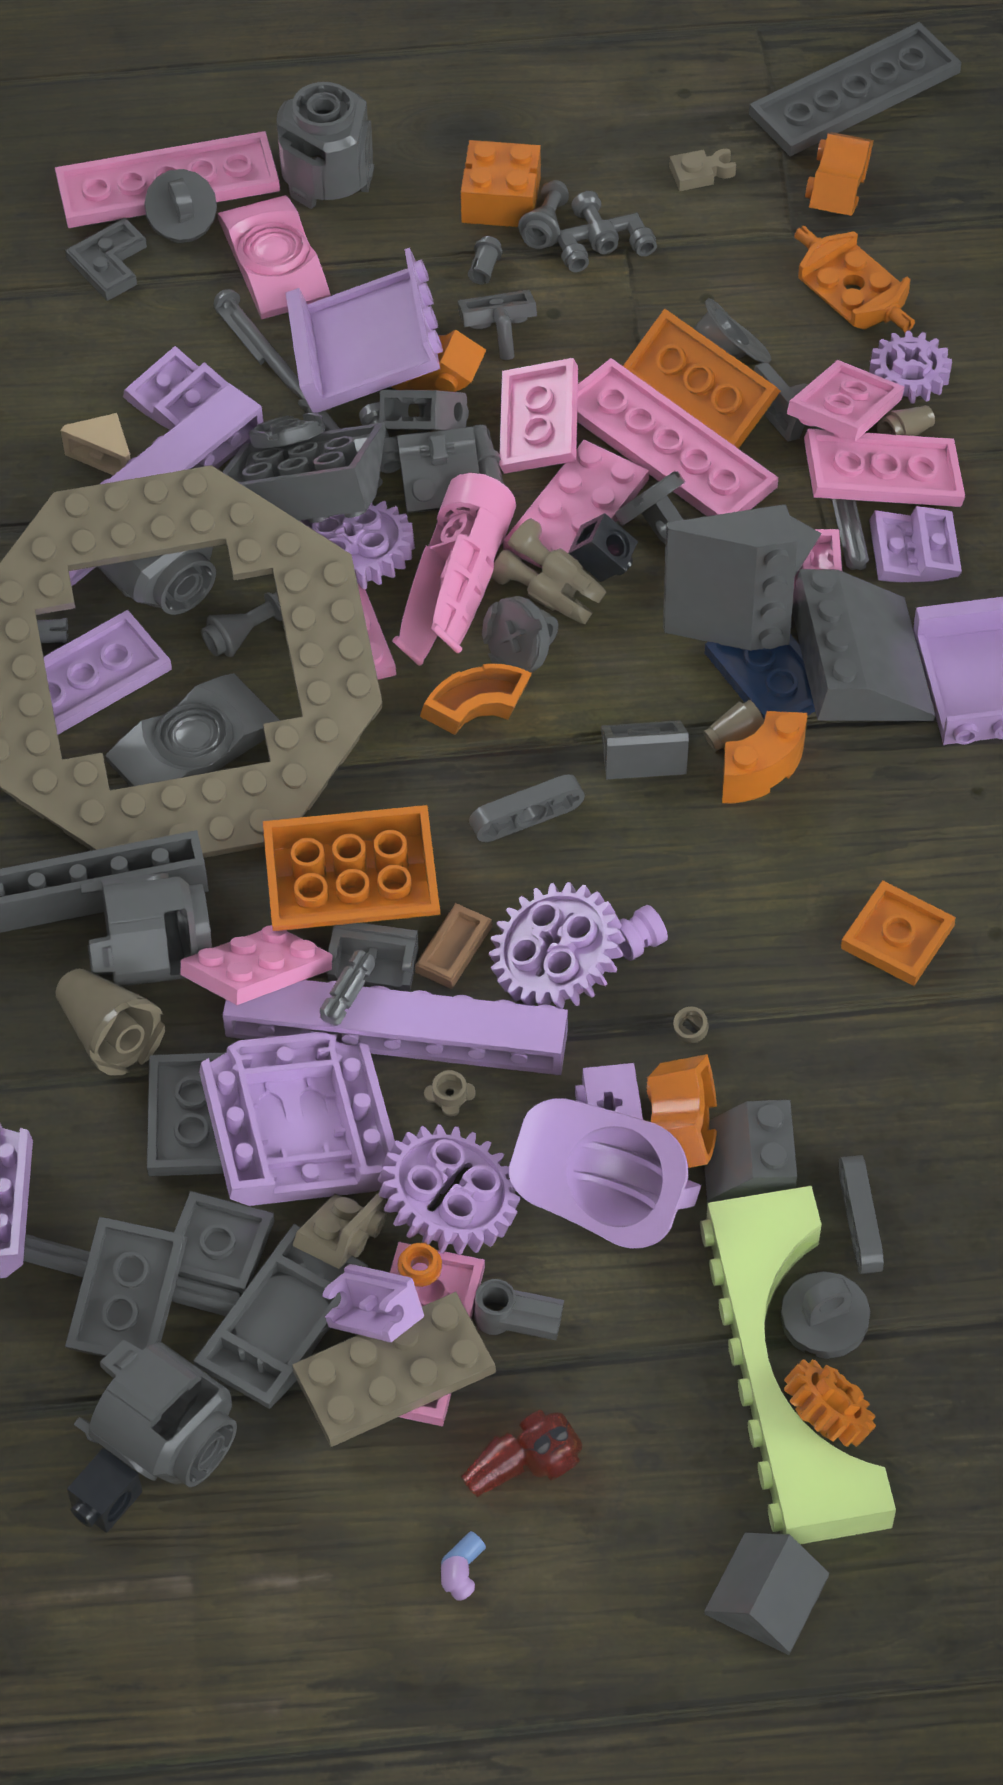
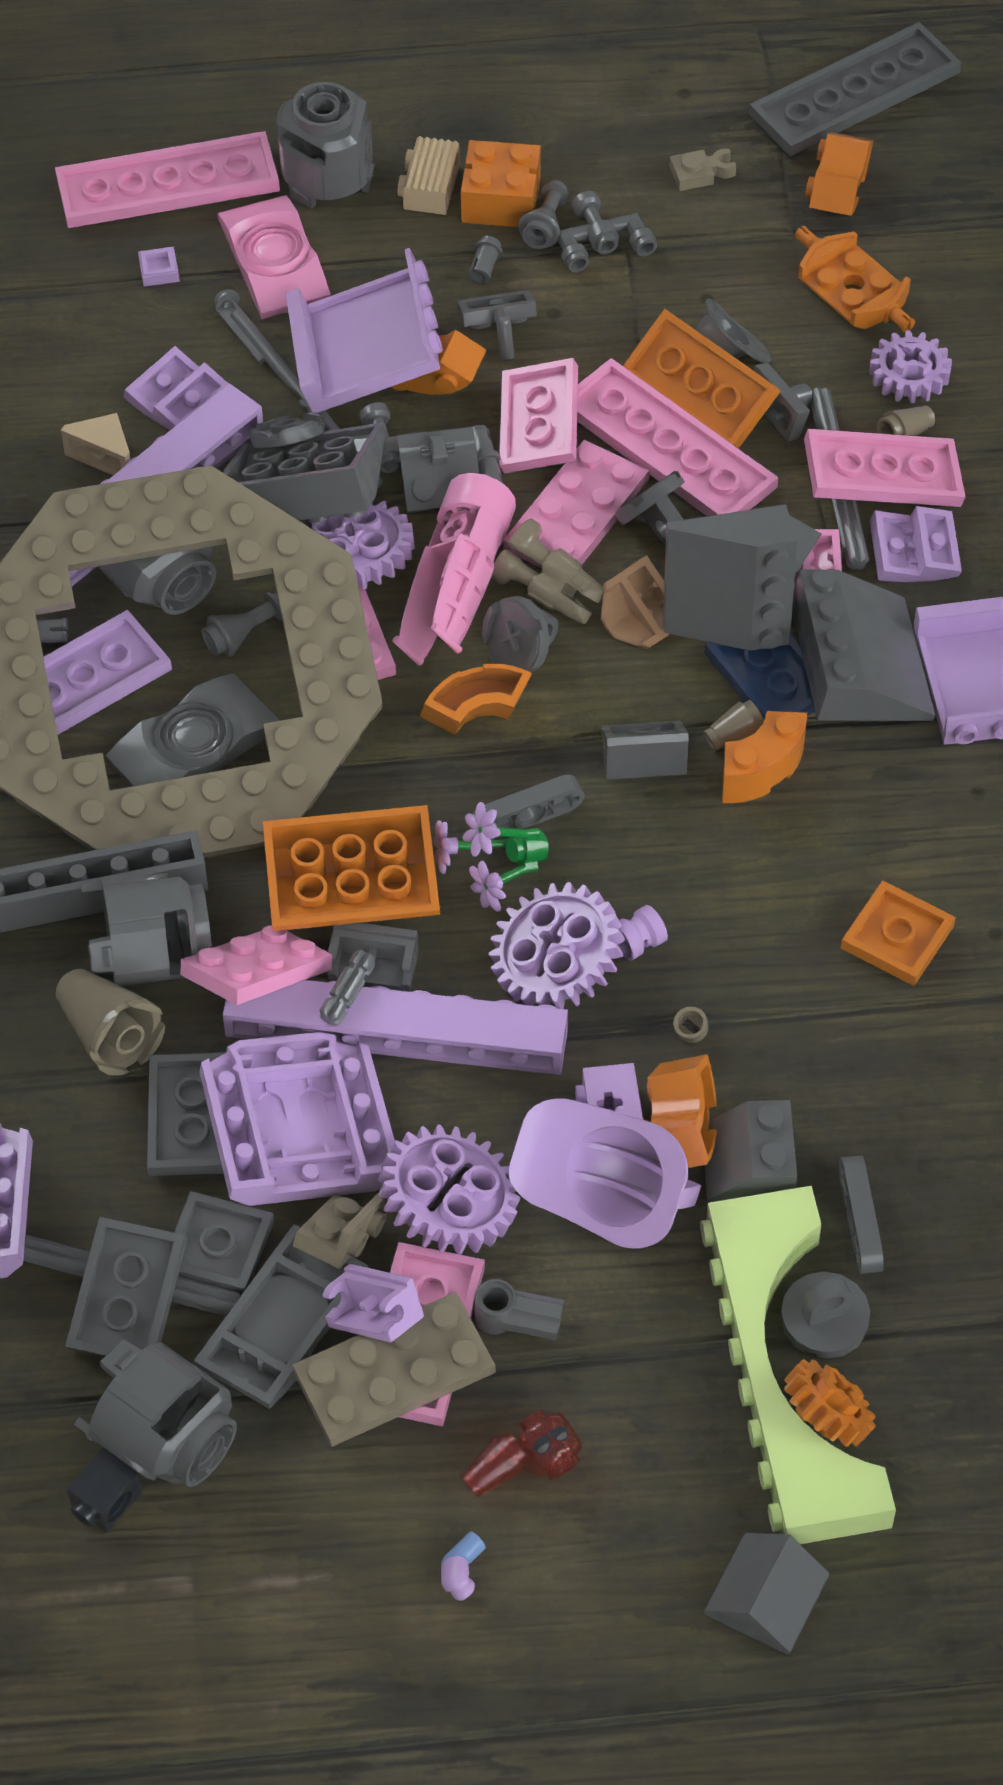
dark grey tile [65,218,147,301] -> none
dark grey tile [144,169,217,243] -> none
dark grey torso [379,390,469,431] -> none
orange plate [397,1243,442,1287] -> none
medium nougat tile [415,903,492,989] -> none
dark tan plate [424,1070,475,1116] -> none
black brick [568,513,638,582] -> none
bright pink plate [787,360,905,442] -> none
none -> lavender tile [138,247,180,287]
none -> tan brick [398,136,460,215]
none -> plant [433,802,549,912]
none -> medium nougat slope [601,555,669,649]

